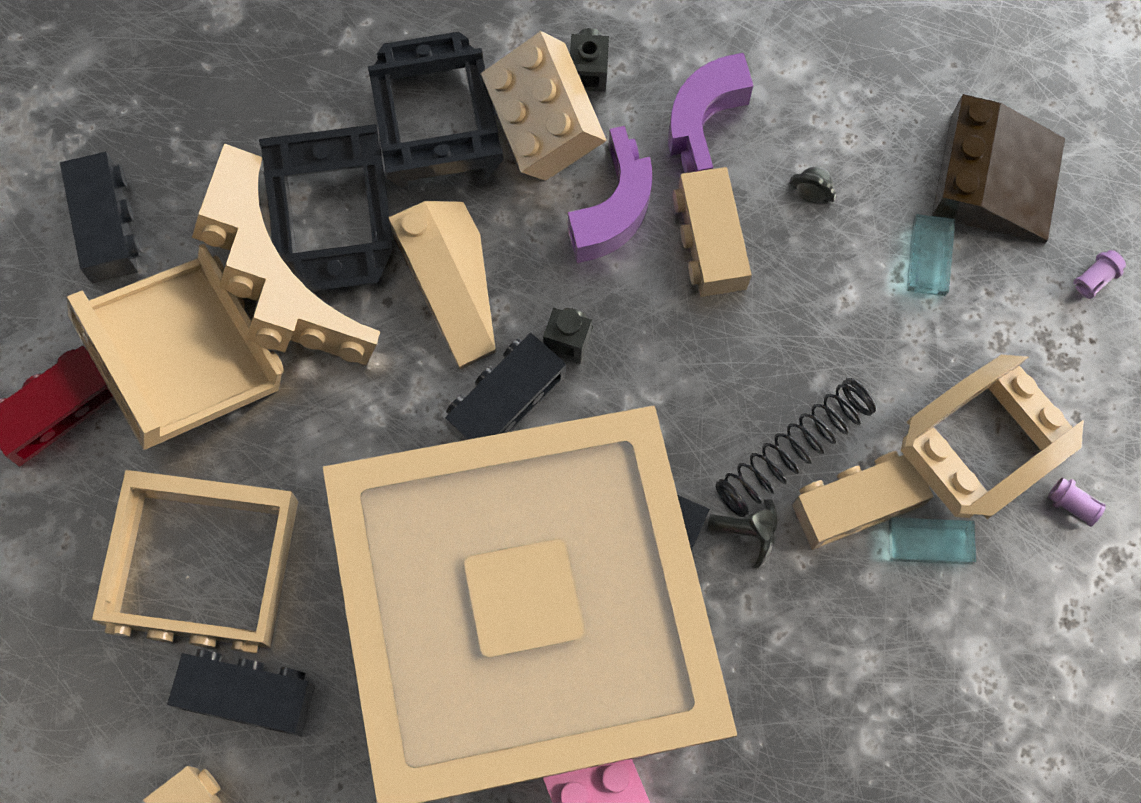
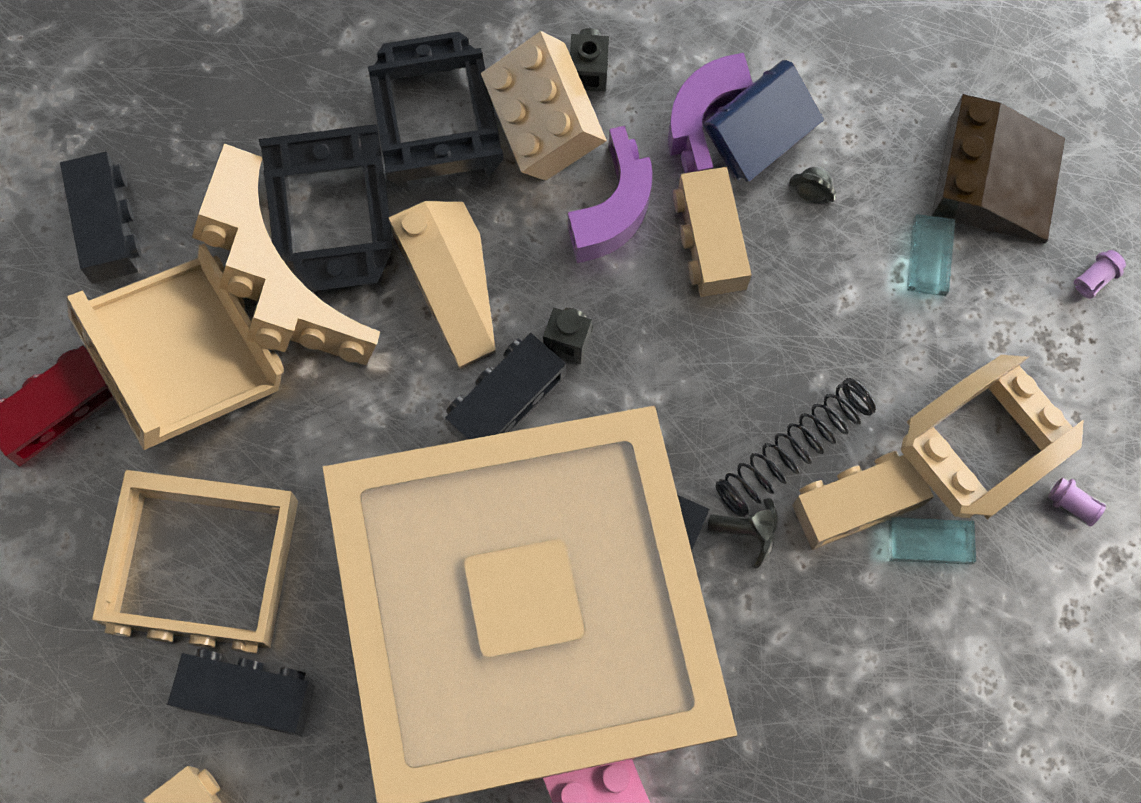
none -> piece [703,60,824,182]

